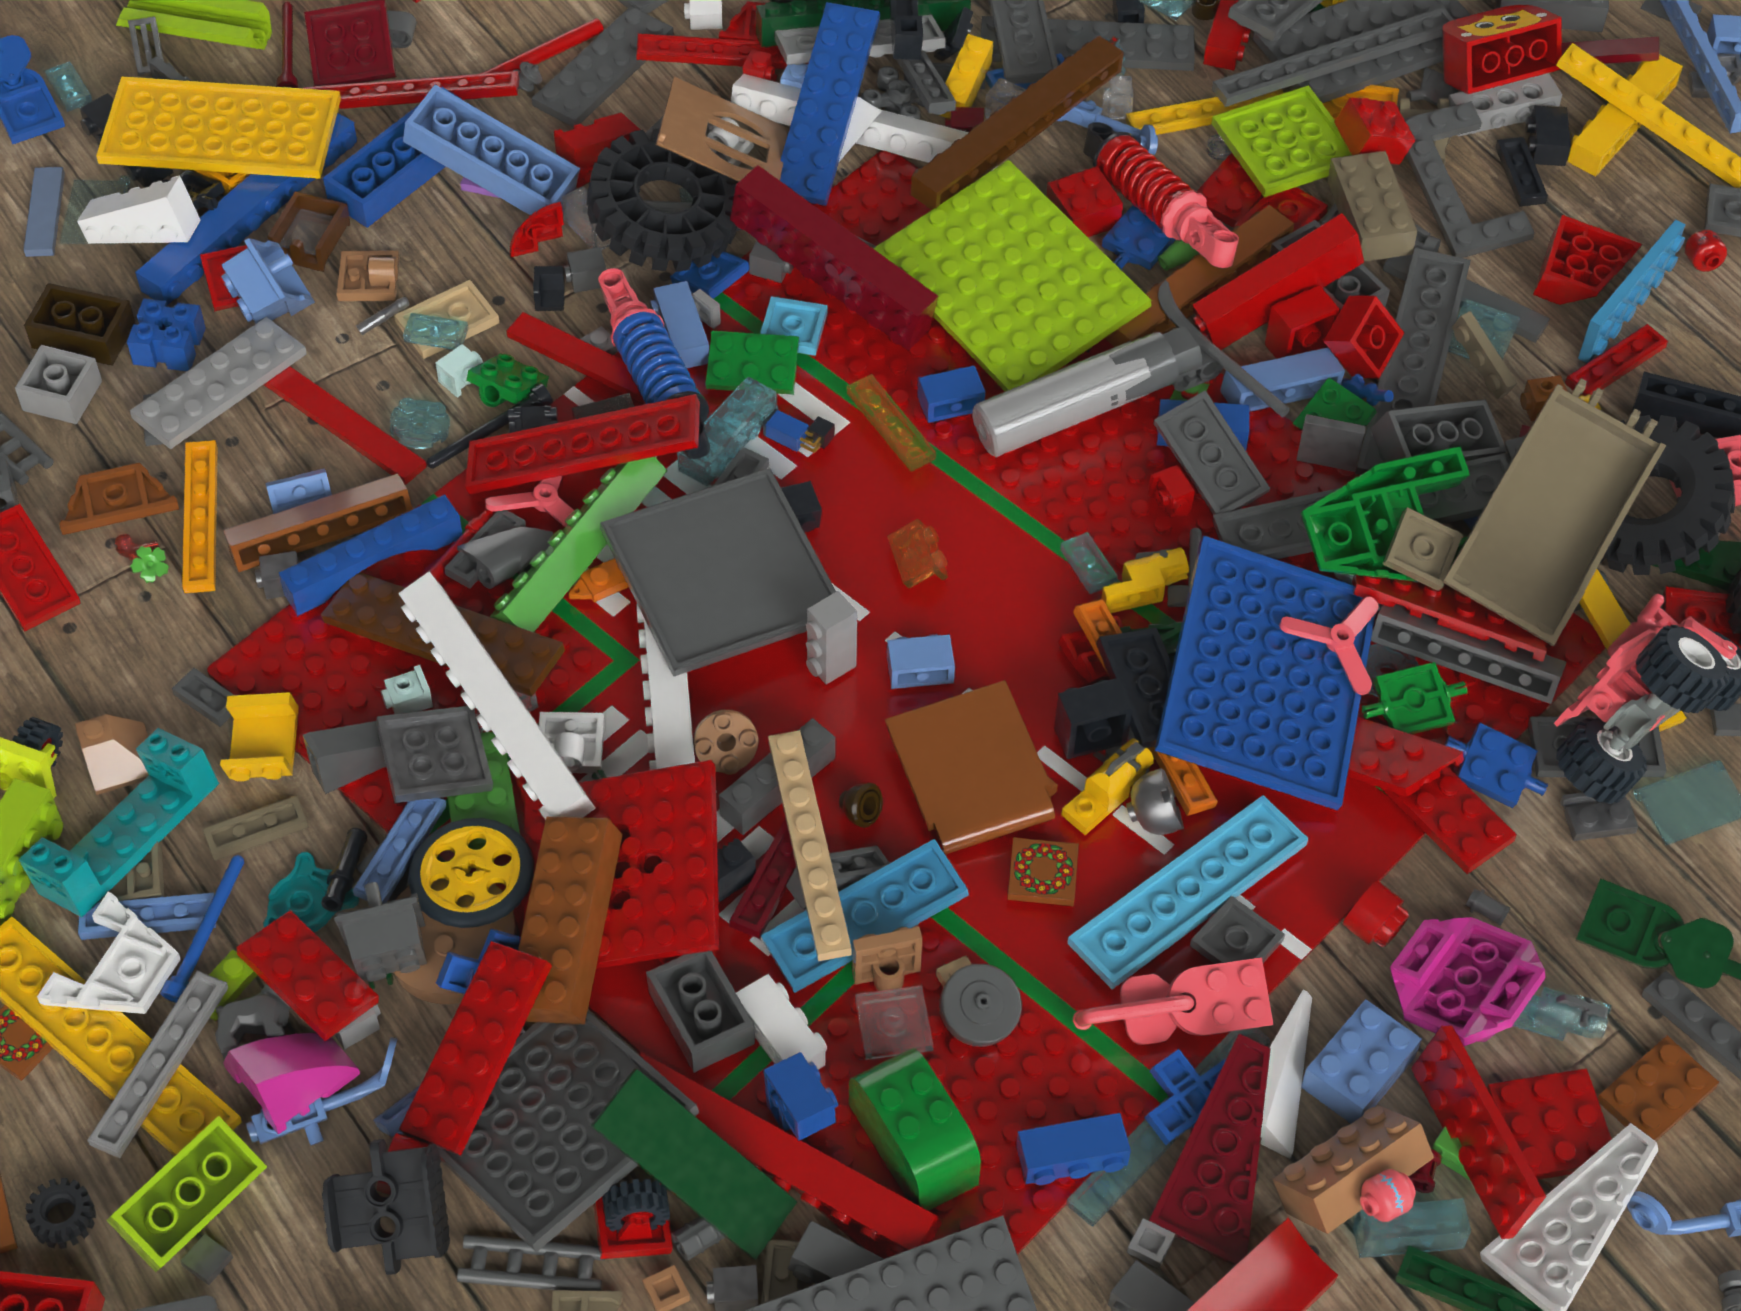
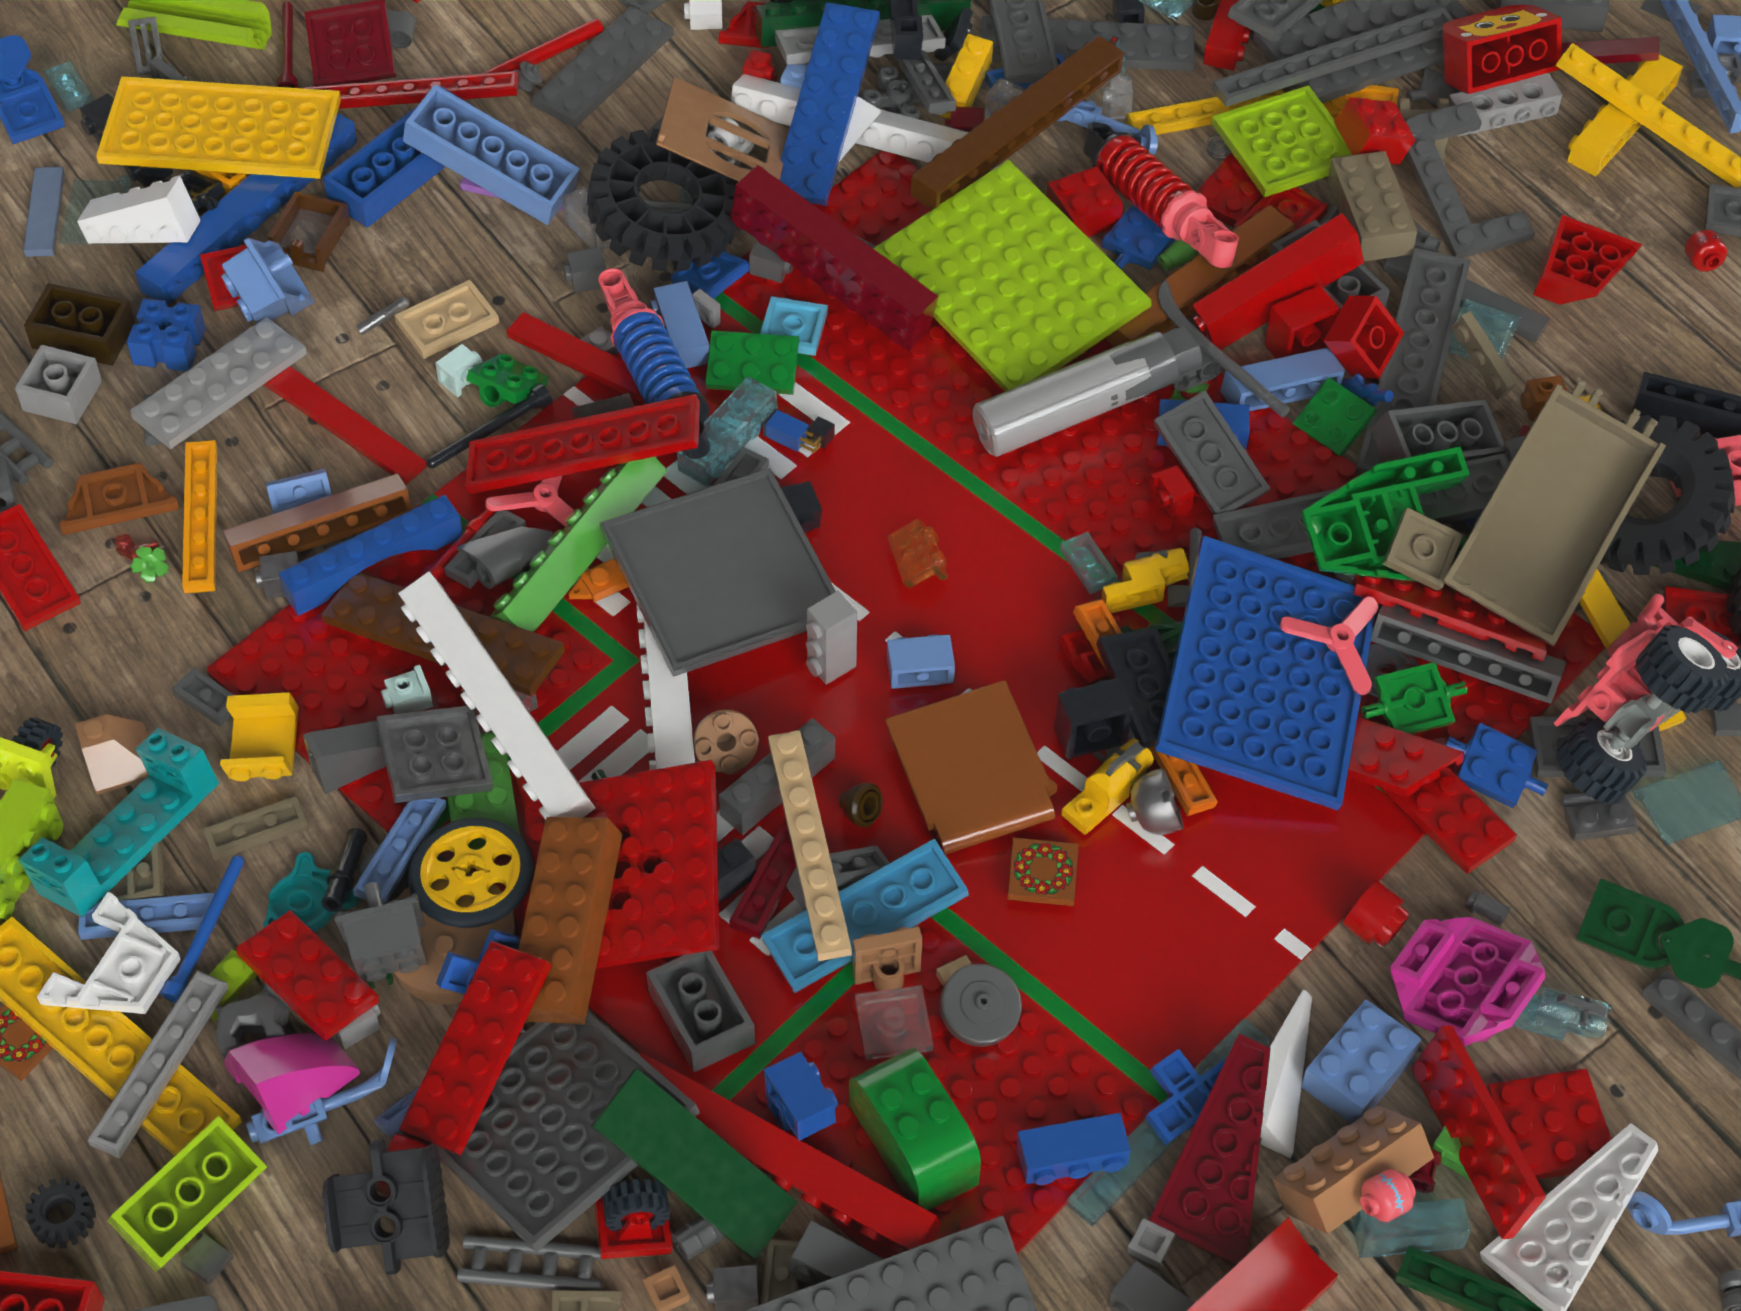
medium nougat plate [337,251,400,301] -> none
clear light blue plate [390,398,450,449] -> none
clear light blue plate [403,313,468,350] -> none
black piece [508,405,558,433] -> none
red brick [510,202,564,257] -> none
black panel [533,266,565,311] -> none
white plate [539,712,605,774] -> none
red wedge [554,112,641,189] -> none
red tile [636,33,809,69] -> none
white brick [736,974,827,1069] -> none
clear yellow plate [847,374,936,472] -> none
blue brick [918,366,985,423] -> none
medium azure plate [1067,795,1308,989] -> none
coral plate [1073,957,1274,1045] -> none
dark grey plate [1190,896,1285,964] -> none
flat silver tile [1296,414,1366,472] -> none
black plate [1495,137,1548,207] -> none
black brick [1525,105,1571,166] -> none
red tile [1565,324,1668,396] -> none
dark azure plate [1578,219,1686,363] -> none
dark orange plate [1598,1035,1719,1141] -> none

